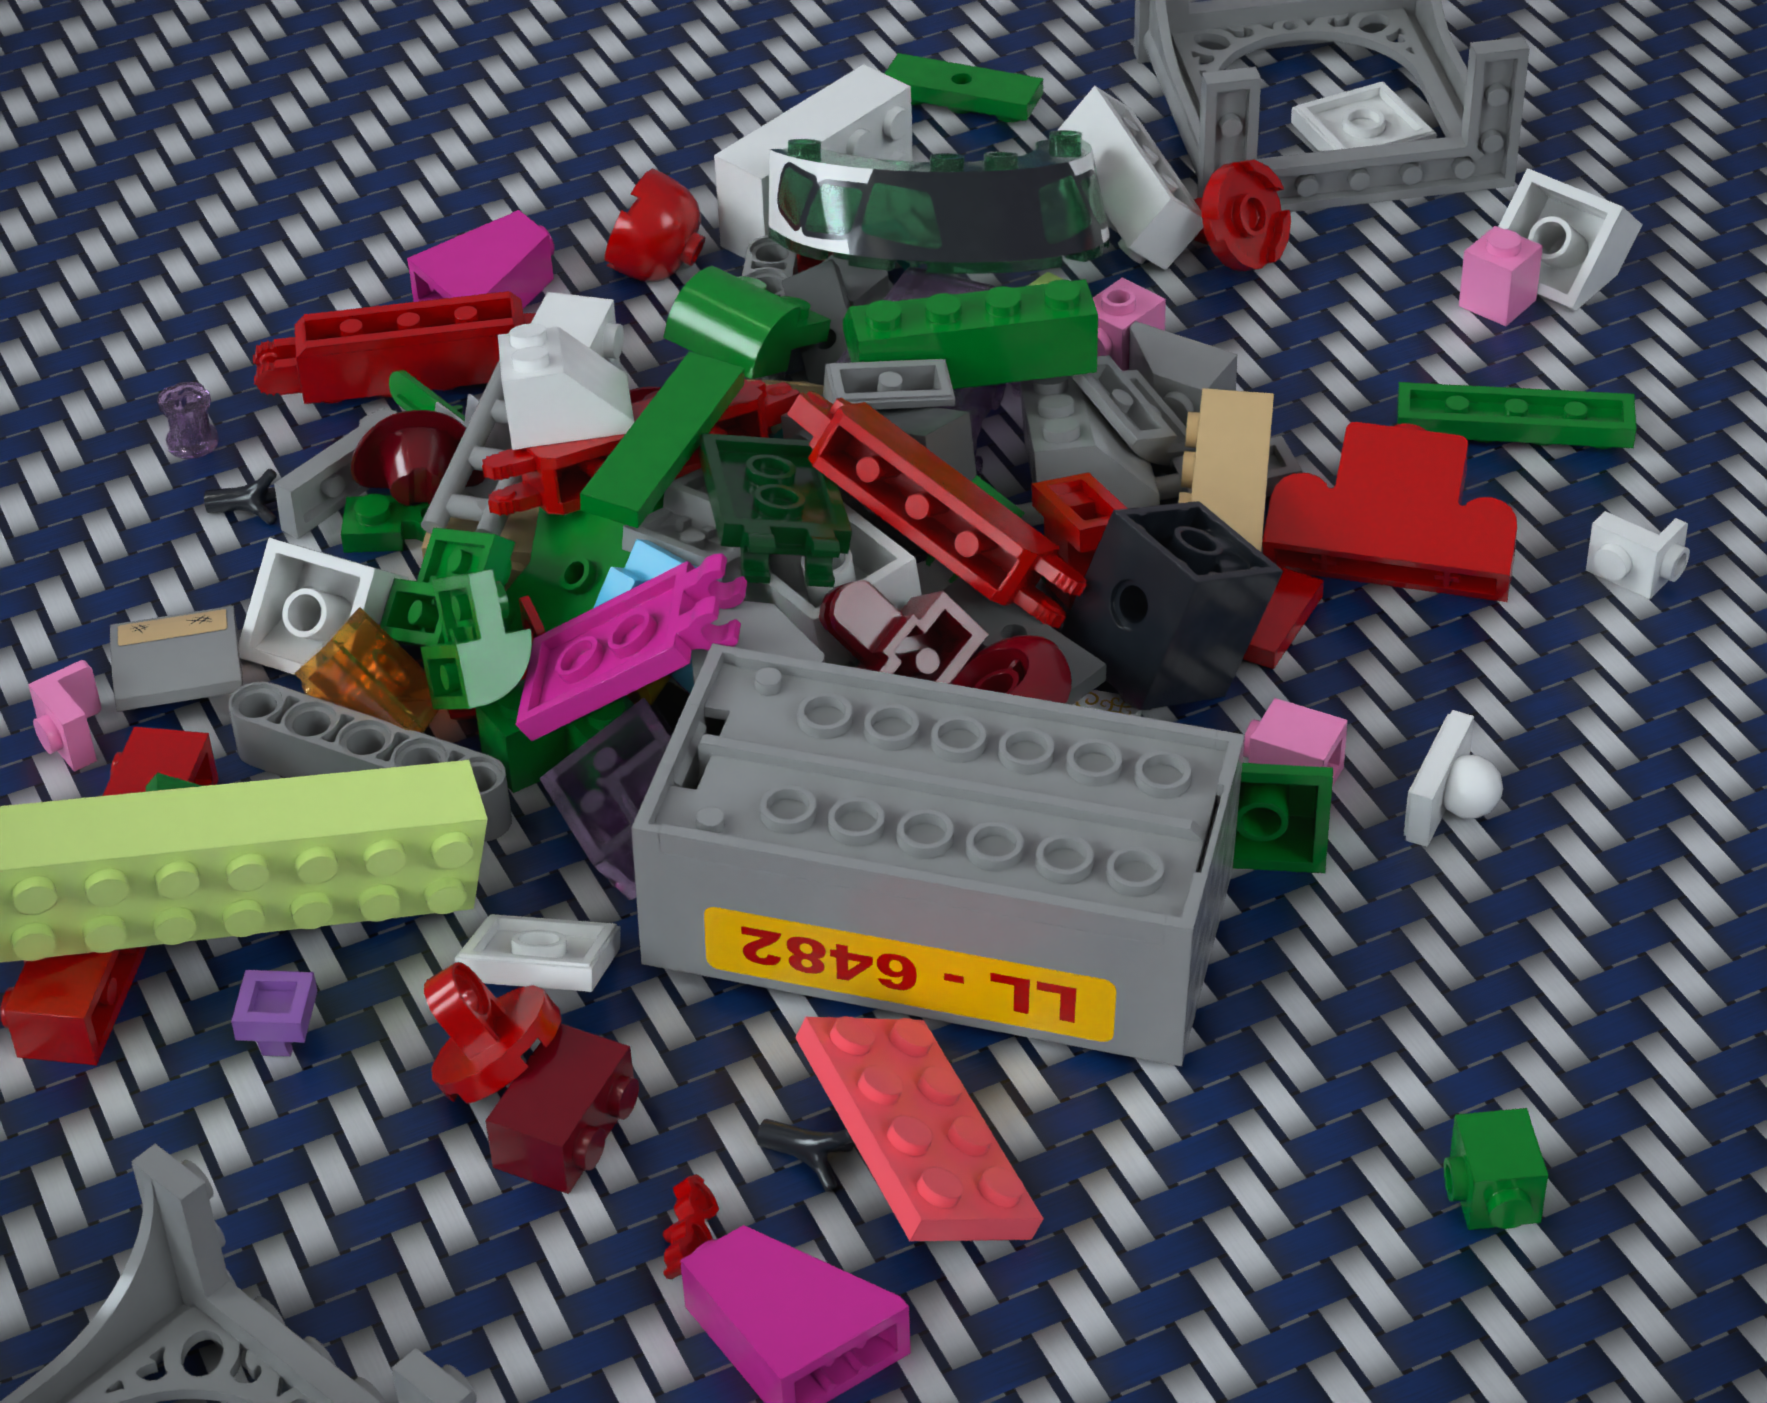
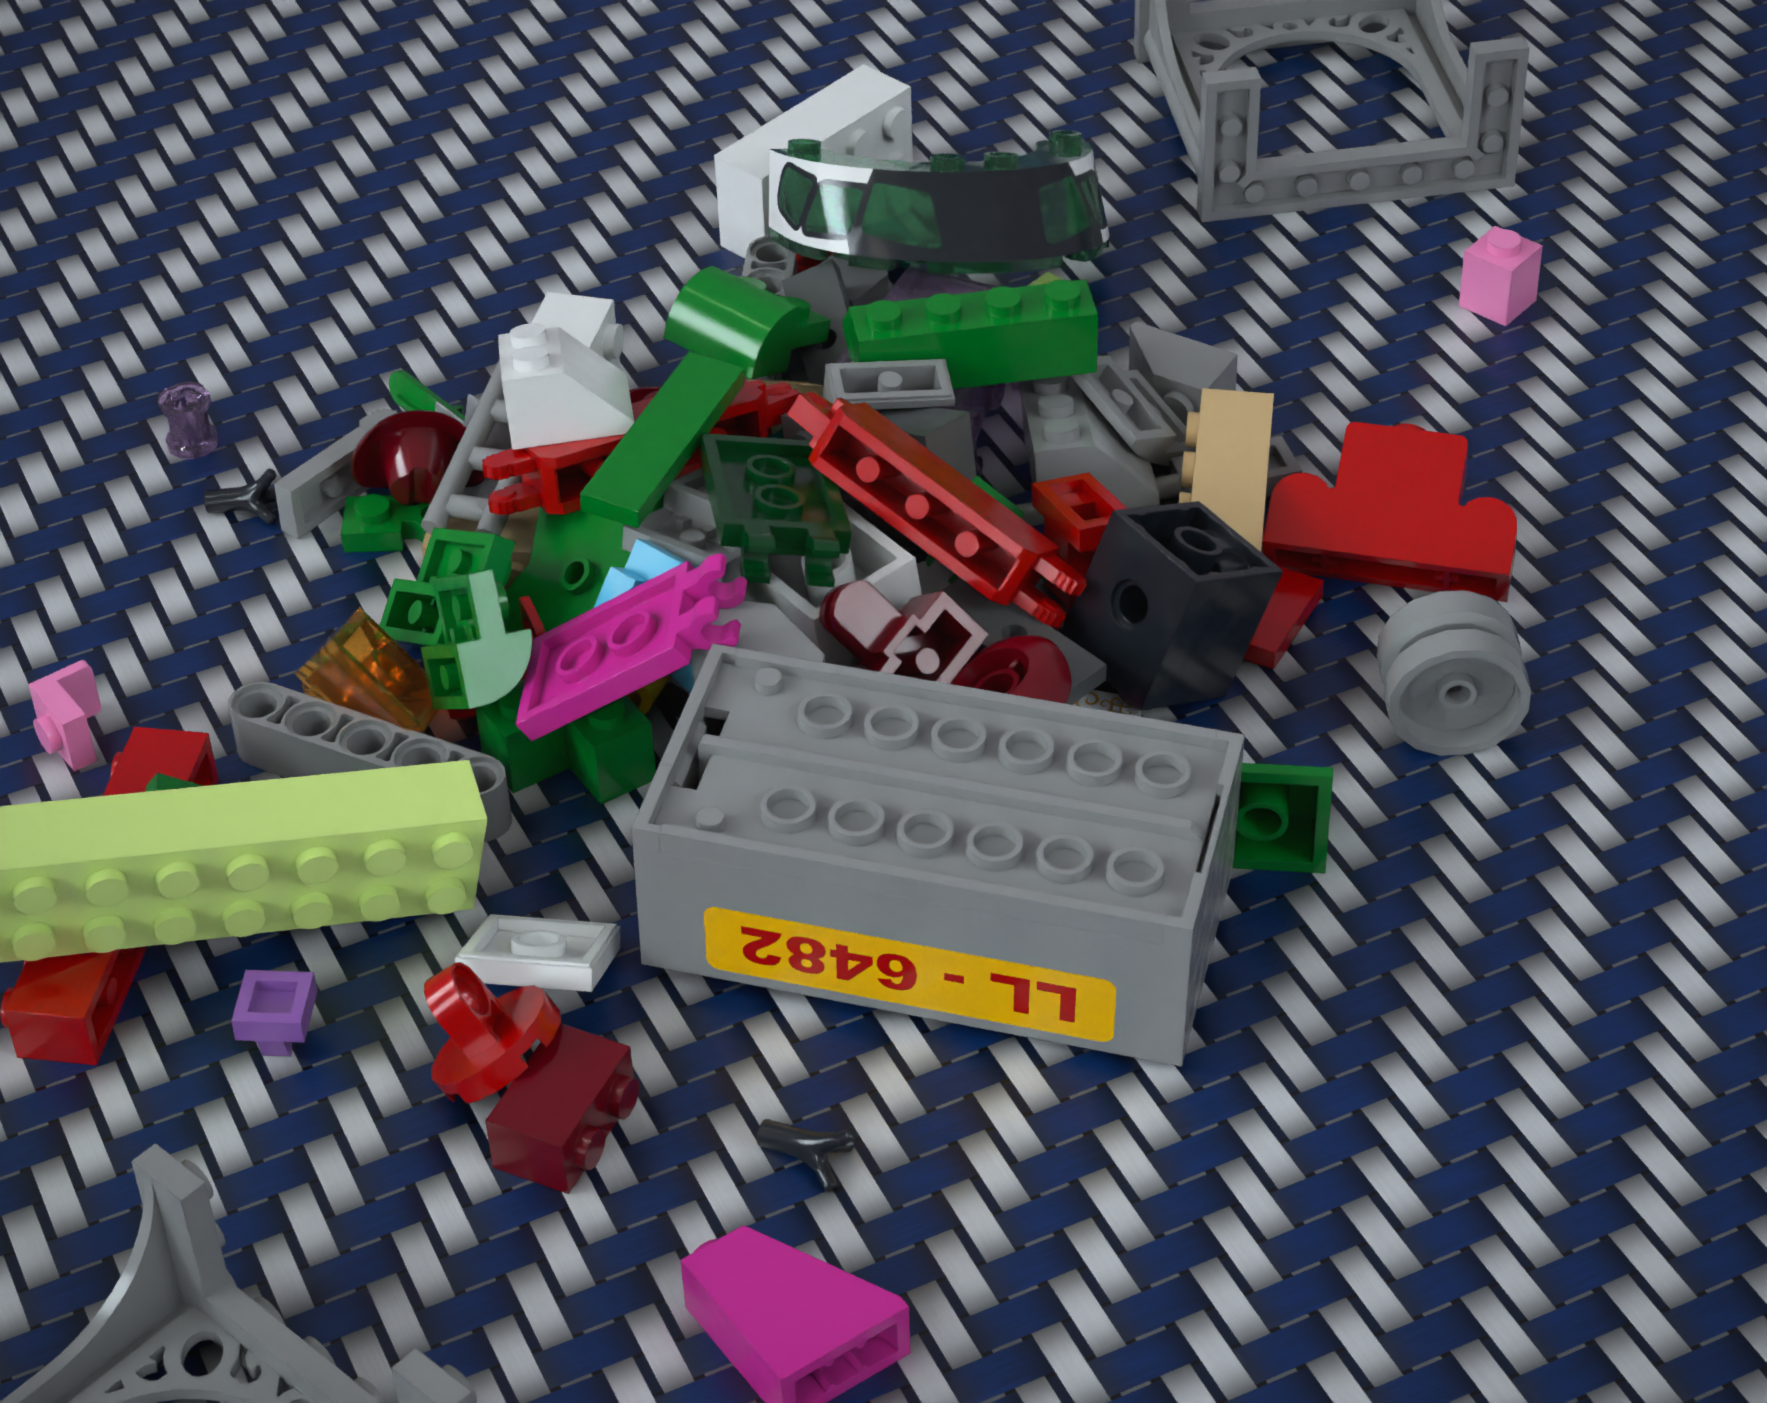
light grey slope [110,606,243,712] -> none
white slope [238,538,408,690] -> none
red hinge [253,291,536,404] -> none
dark pink slope [407,210,555,309] -> none
clear purple brick [539,697,674,901] -> none
red cylinder [605,168,706,281] -> none
red piece [663,1174,719,1280] -> none
coral plate [795,1016,1044,1241] -> none
green tile [884,53,1043,122] -> none
white brick [1055,86,1203,270] -> none
bright pink brick [1093,278,1166,371] -> none
red tile [1193,159,1291,272] -> none
bright pink brick [1243,698,1348,787] -> none
white plate [1291,81,1437,152] -> none
green plate [1397,382,1636,449] -> none
white tile [1404,710,1503,847] -> none
green brick [1444,1108,1548,1230] -> none
white slope [1498,168,1642,311] -> none
white bracket [1586,511,1690,599] -> none
none -> light grey wheel [1377,590,1531,756]

